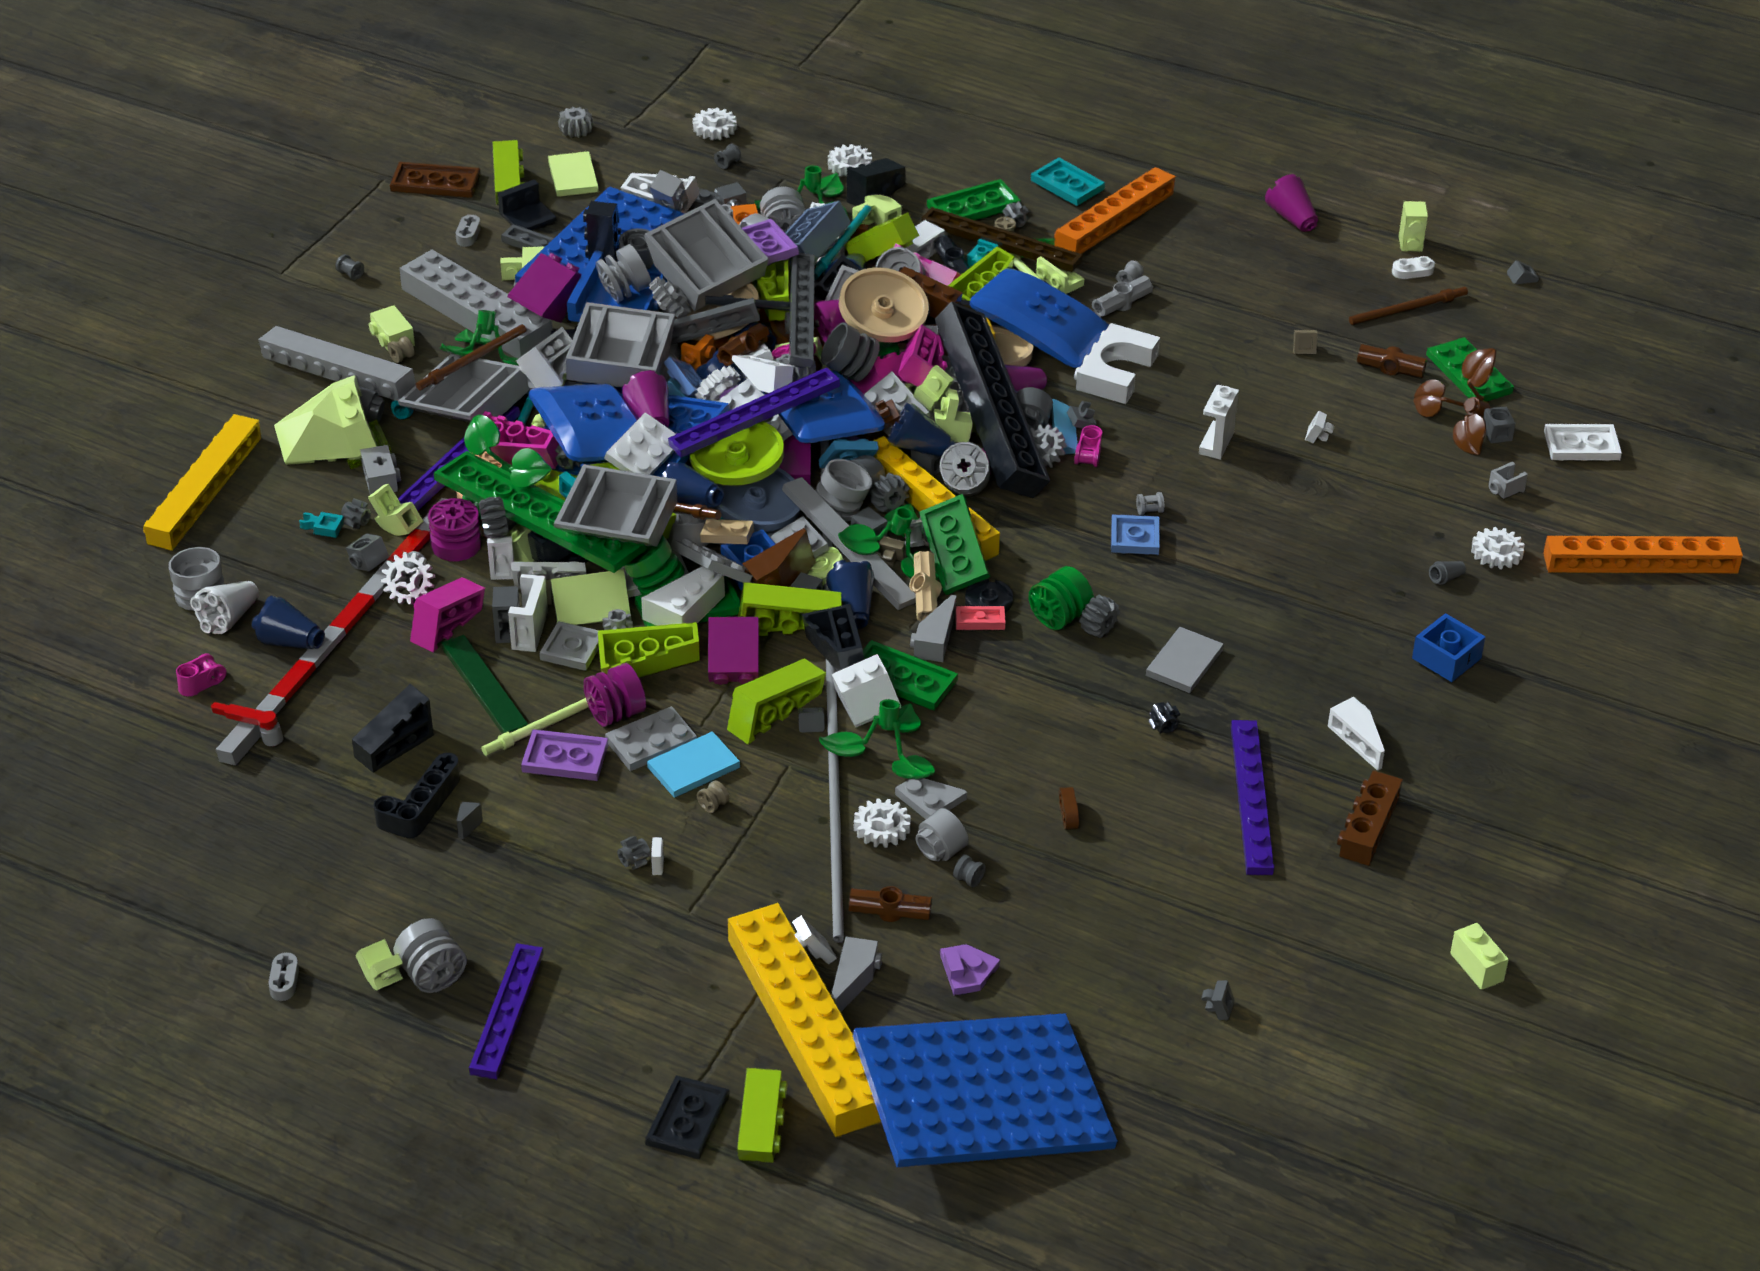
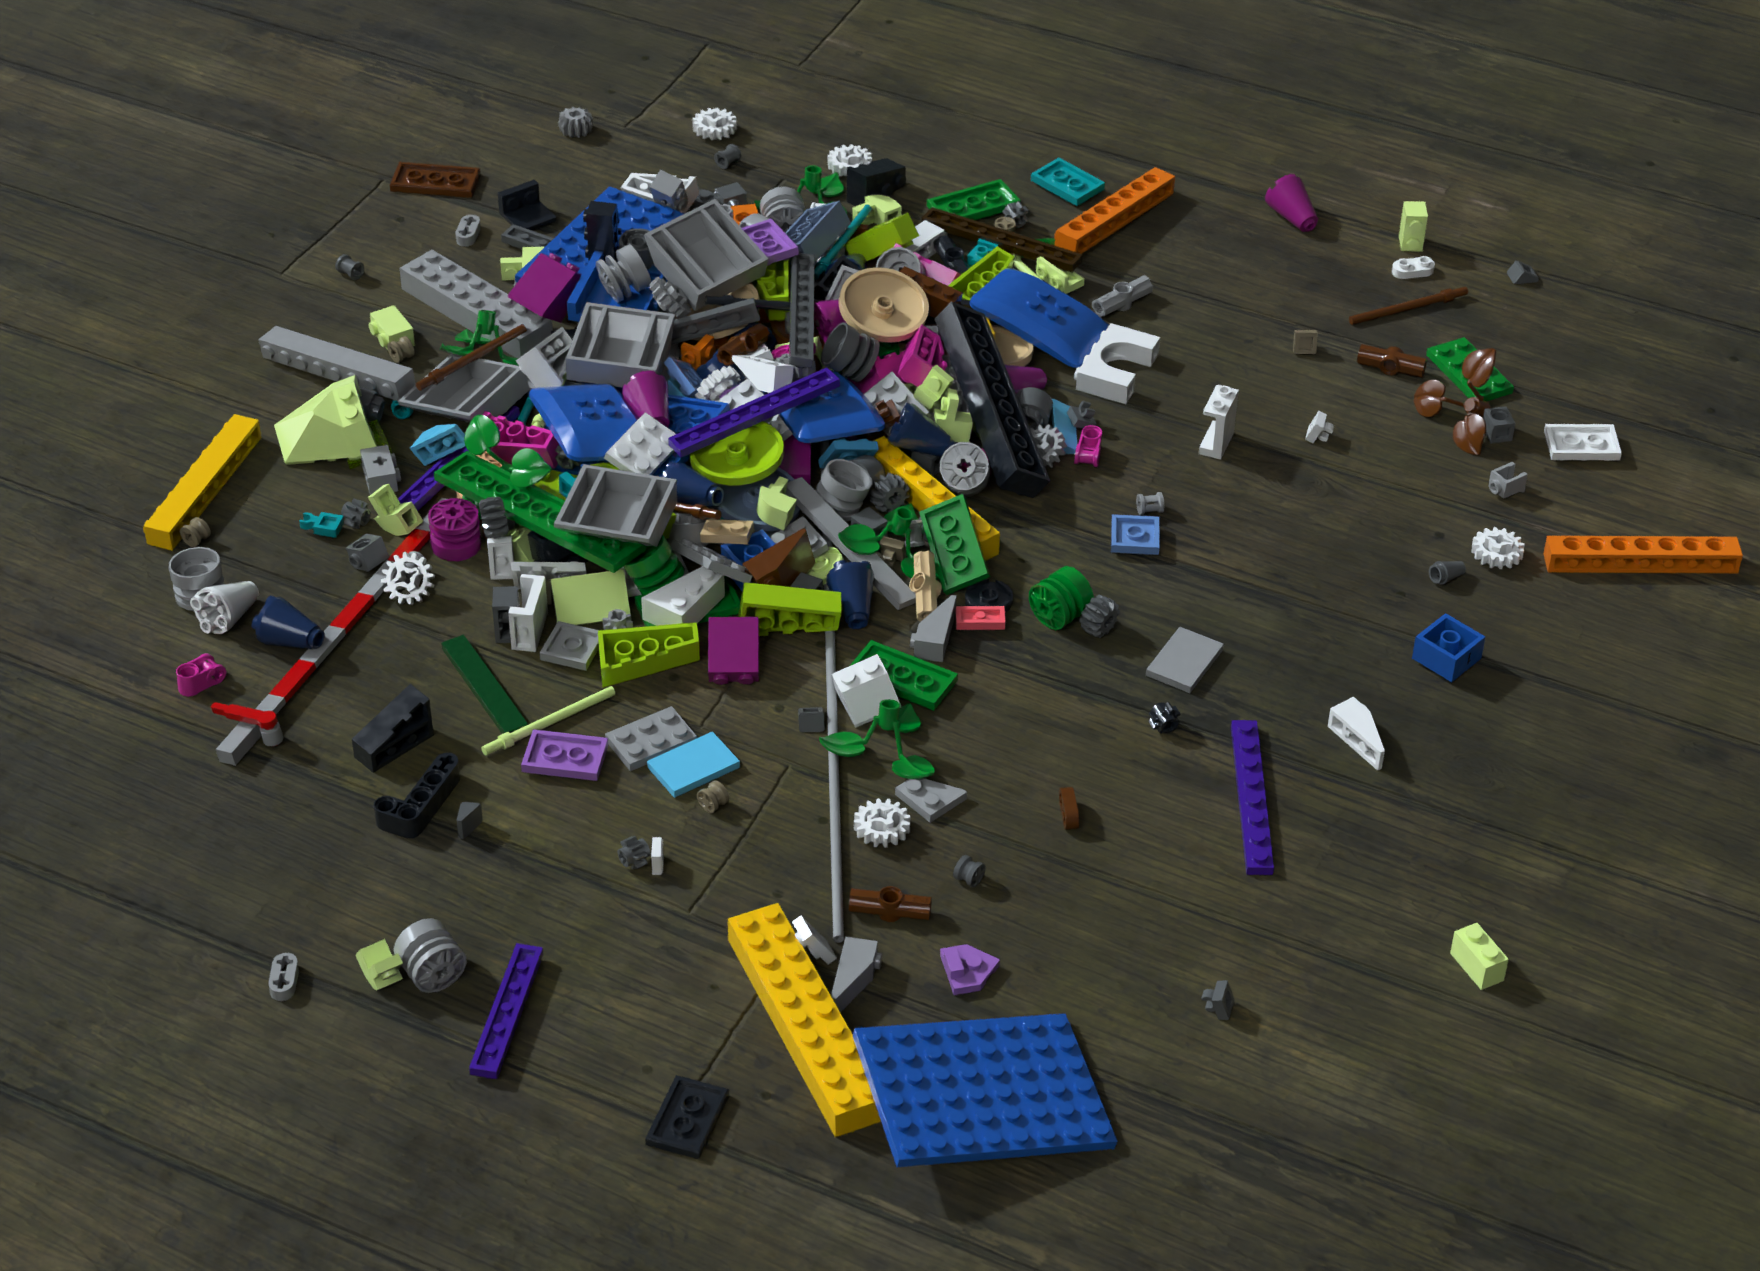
dark pink wedge [410,577,485,652] -> none
lime wedge [493,140,524,204] -> none
yellowish green tile [548,151,598,197] -> none
magenta wheel [583,663,646,727] -> none
lime wedge [727,658,826,744] -> none
lime wedge [737,1068,787,1162] -> none
black wedge [802,604,864,671] -> none
light grey piece [916,808,969,861] -> none
light grey bush [1116,261,1144,283] -> none
reddish brown brick [1337,770,1403,866] -> none
none -> dark tan wheel [180,517,211,547]
none -> medium azure slope [410,424,465,466]
none -> yellowish green brick [756,476,797,531]

